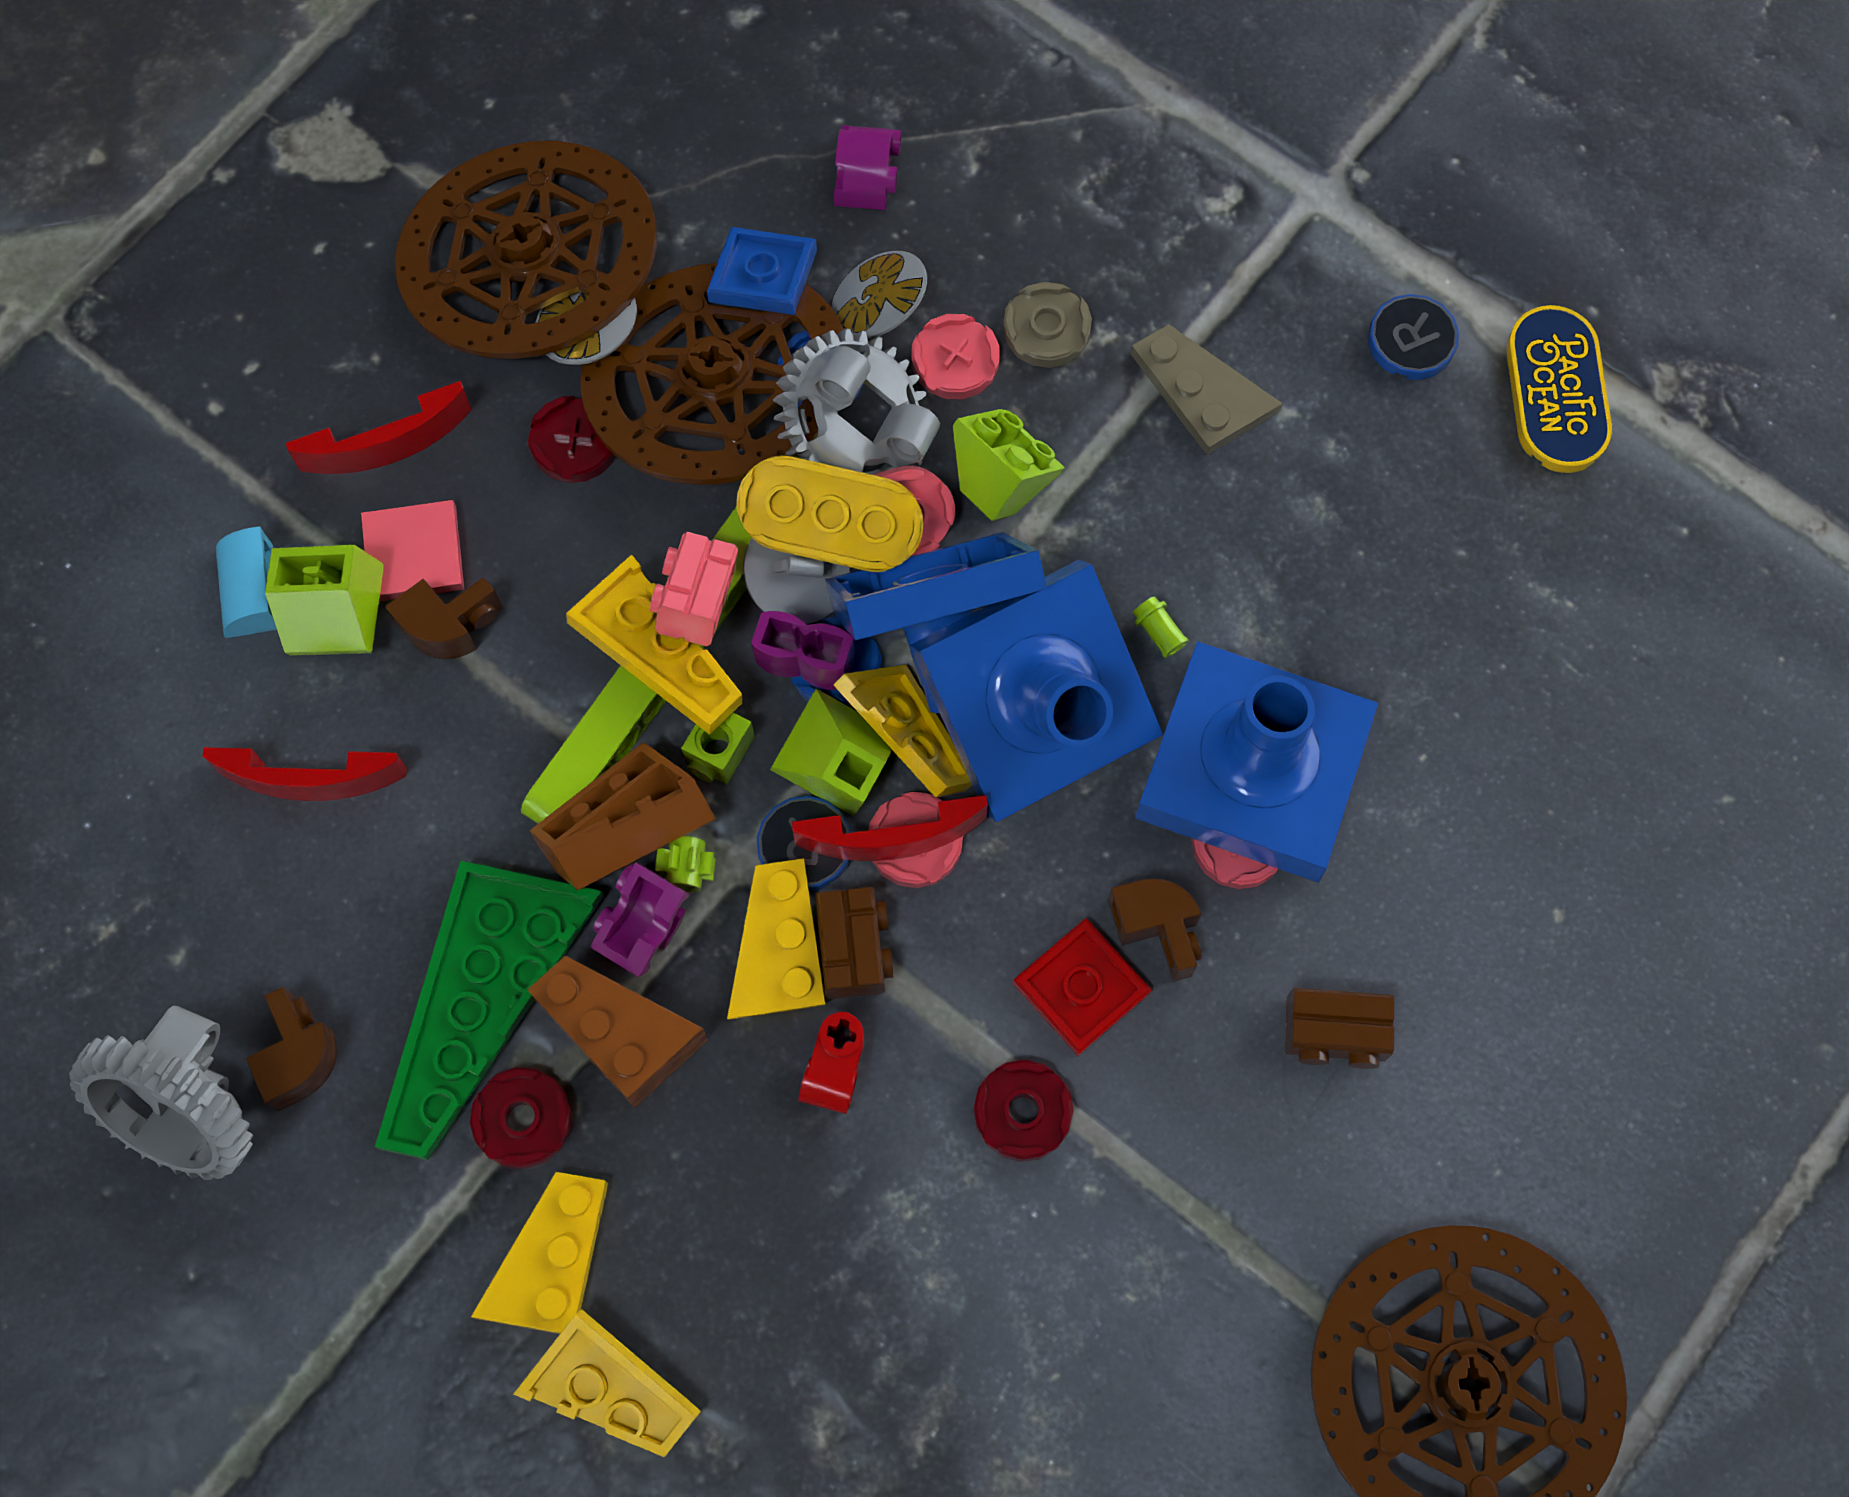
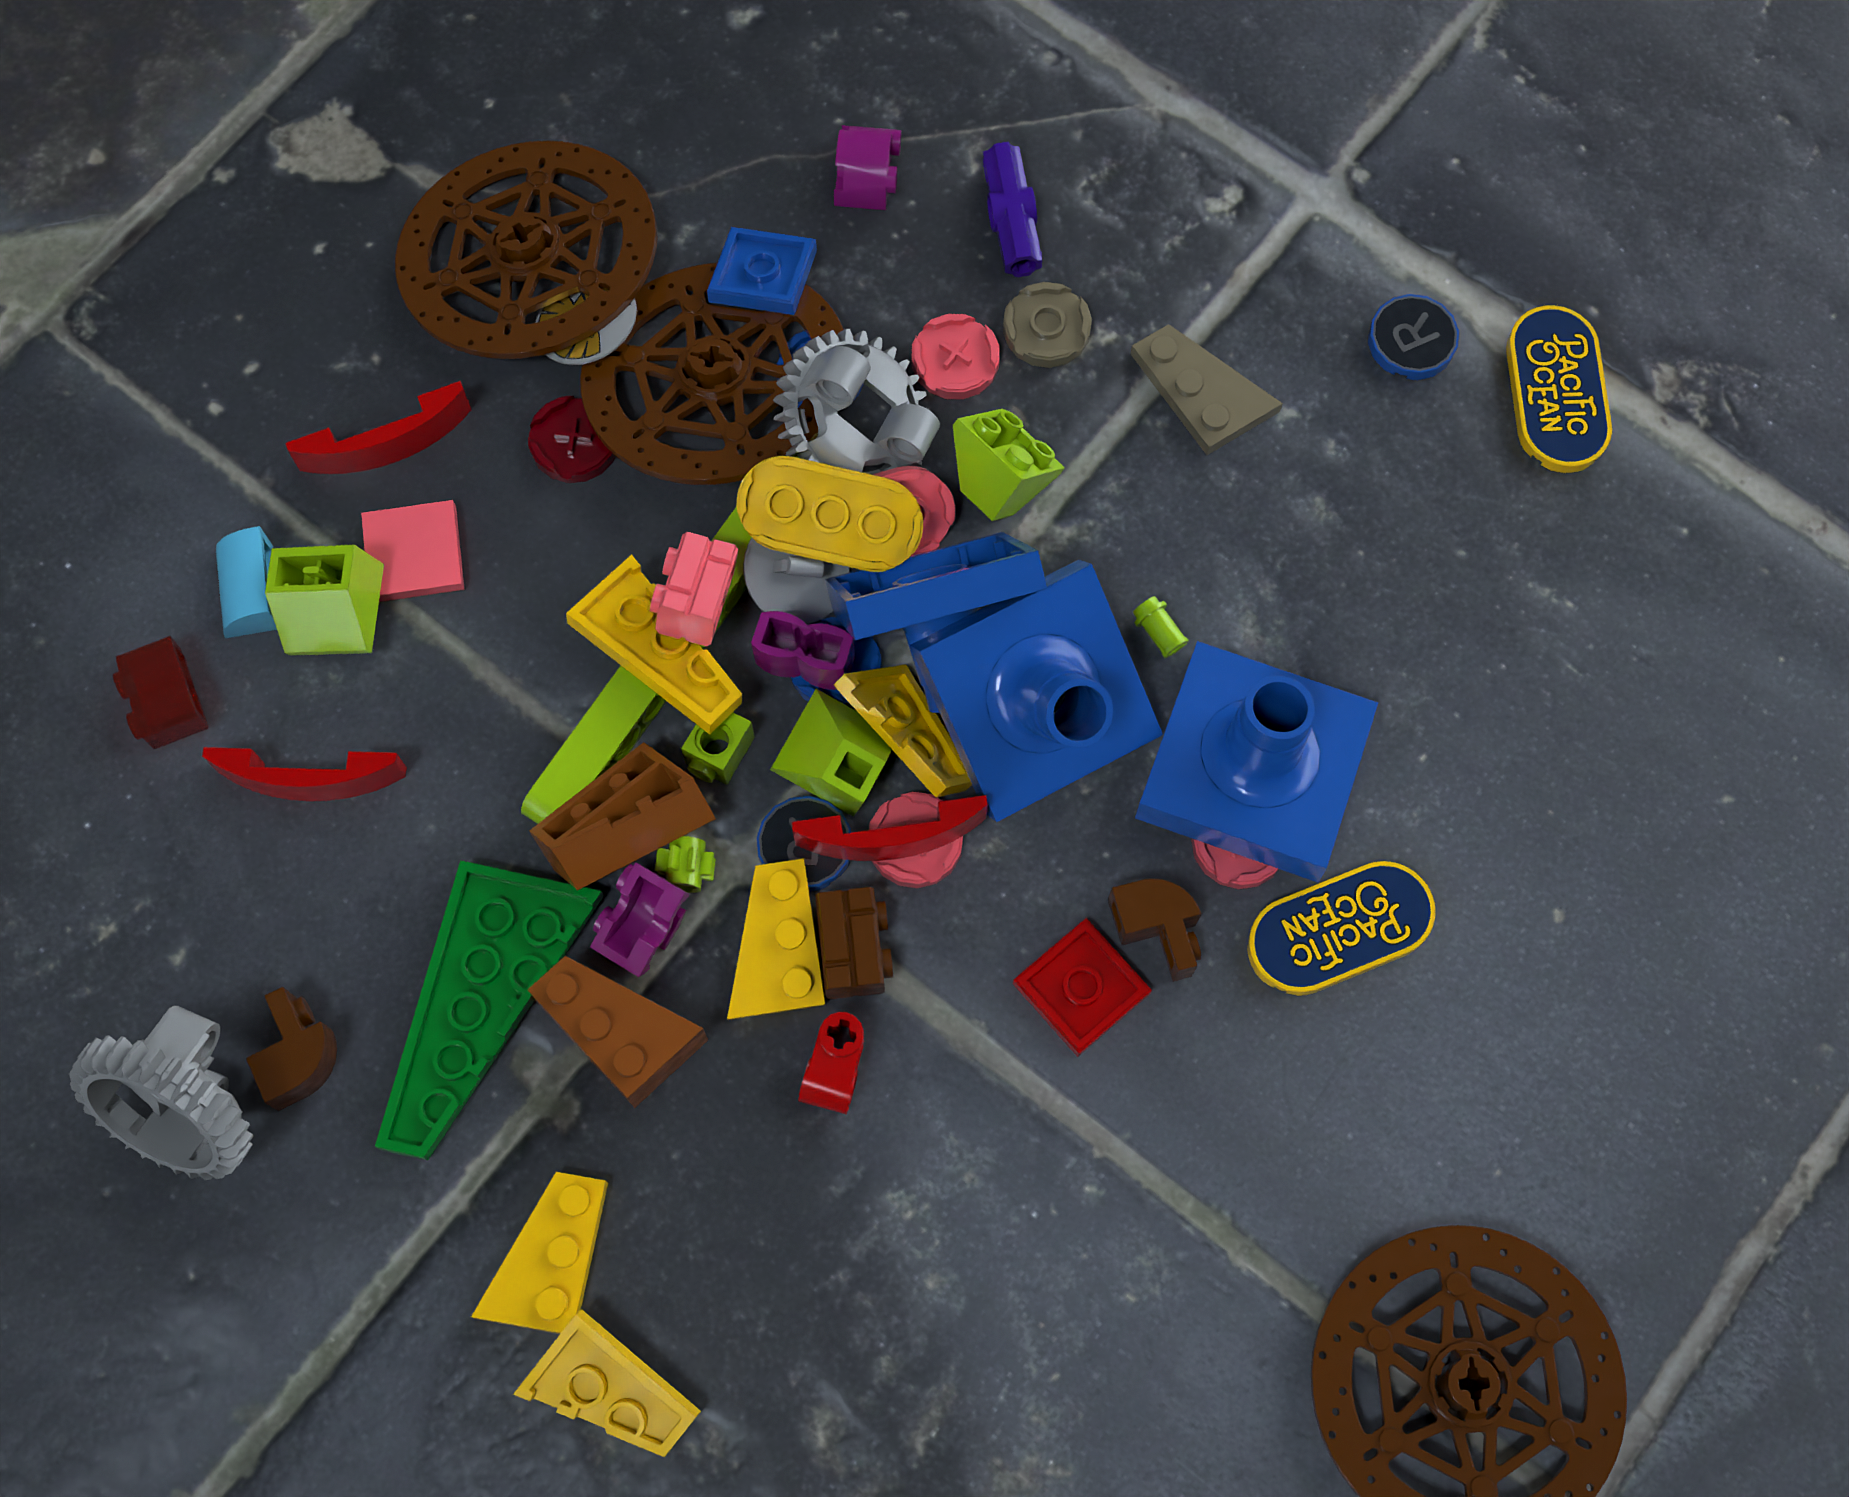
reddish brown brick [385,577,503,659] -> none
dark red tile [470,1067,573,1169] -> none
shield [831,251,927,338] -> none
dark red tile [973,1059,1074,1162] -> none
reddish brown brick [1285,988,1394,1069] -> none
none -> clear red brick [113,636,208,749]
none -> dark purple piece [982,142,1042,277]
none -> tile [1247,861,1435,996]

